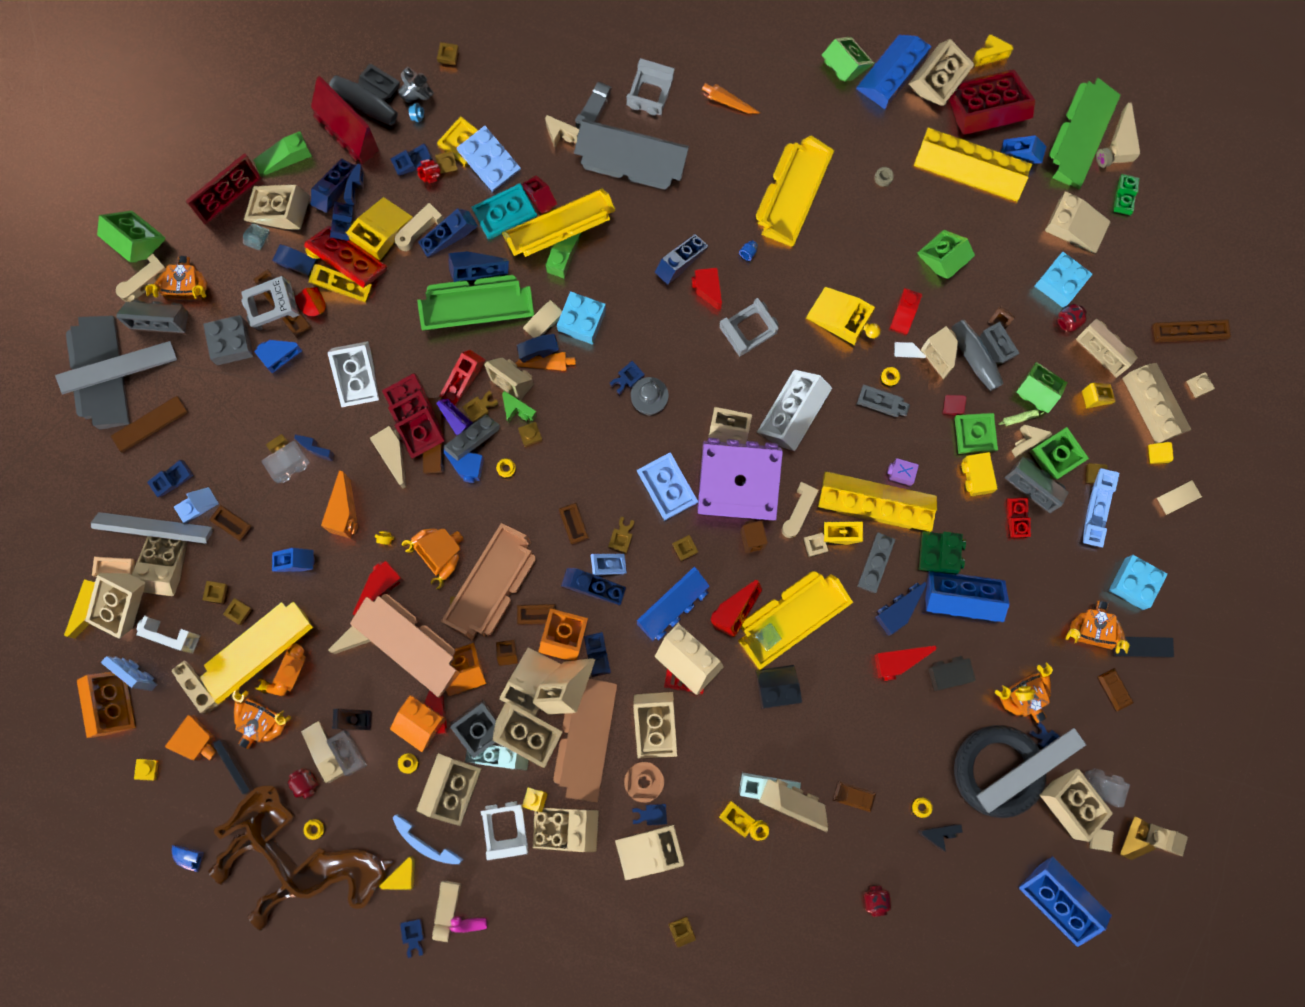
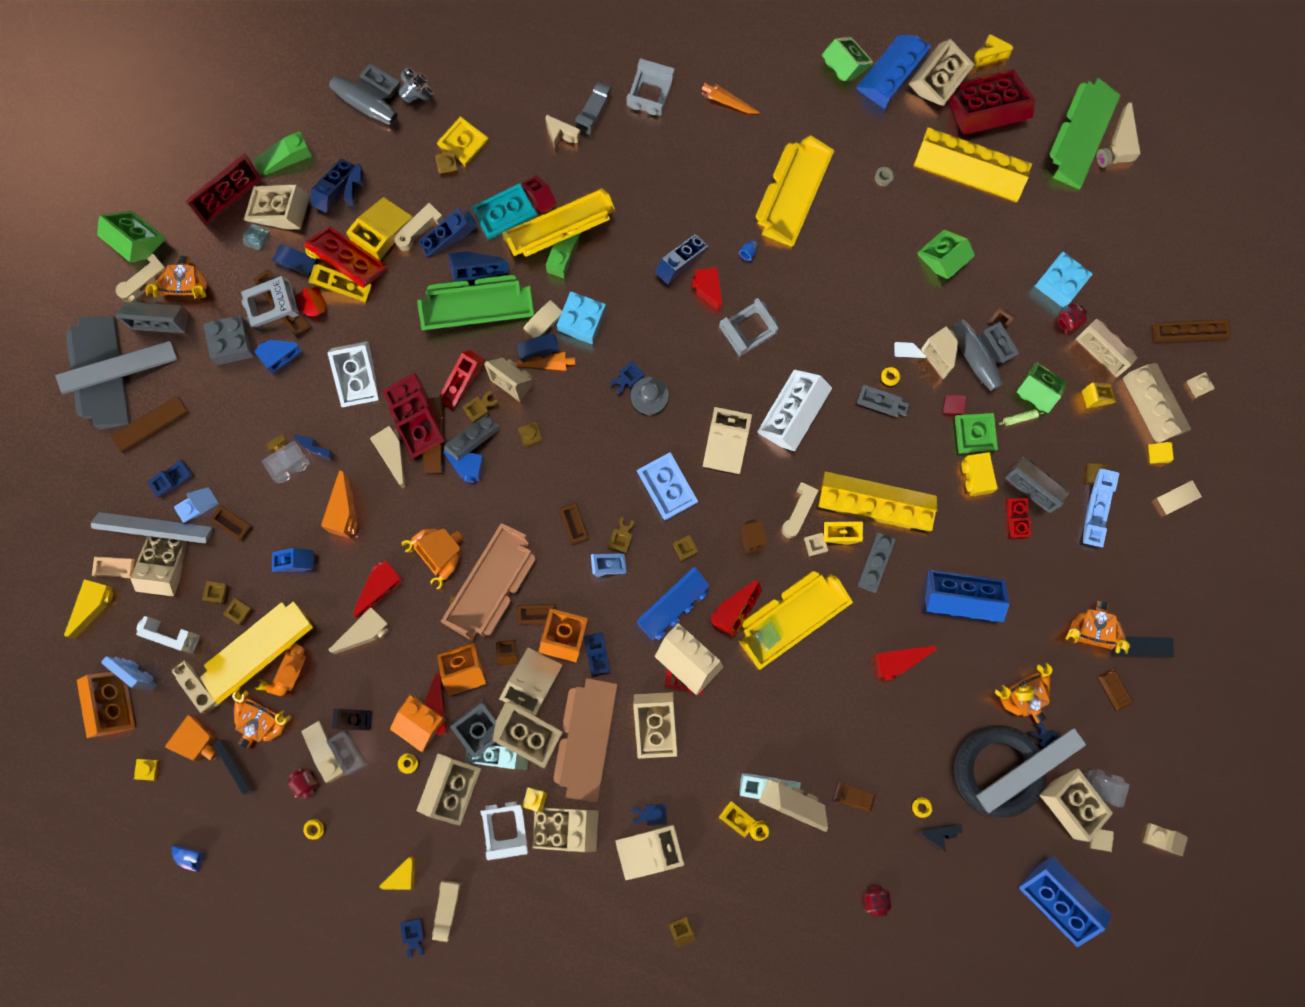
tan slope [85,573,146,639] -> none
reddish brown animal [208,786,393,931] -> none
dark red slope [311,75,379,164] -> none
dark blue slope [330,201,353,241] -> none
slope [350,594,460,698] -> none
yellow plate [375,531,394,545] -> none
dark blue slope [391,143,434,175] -> none
light blue slope [393,814,464,864] -> none
dark azure plate [409,103,424,122] -> none
red gear [417,159,441,183] -> none
dark purple slope [436,399,473,436] -> none
pearl gold plate [437,42,459,65] -> none
dark pink arm [450,917,488,932] -> none
light blue plate [457,126,521,192] -> none
yellow plate [496,458,516,478] -> none
bright green slope [502,391,537,423] -> none
tan slope [533,659,595,714] -> none
dark blue slope [561,568,626,605] -> none
dark grey slope [574,119,689,189] -> none
nougat plate [624,762,664,802] -> none
medium lavender gear [697,438,783,520] -> none
black slope [755,665,802,709] -> none
yellow slope [806,287,881,345] -> none
dark blue slope [875,582,927,636] -> none
medium lavender brick [887,458,919,486] -> none
red slope [889,288,922,335] -> none
dark green plate [919,531,966,575] -> none
clear smoke brick [928,656,976,692] -> none
blue slope [1000,135,1047,164] -> none
tan slope [1012,425,1052,457] -> none
bright green slope [1029,427,1089,480] -> none
tan slope [1045,191,1110,254] -> none
medium azure brick [1109,555,1167,610] -> none
green slope [1113,174,1139,215] -> none
pearl gold slope [1121,817,1156,860] -> none

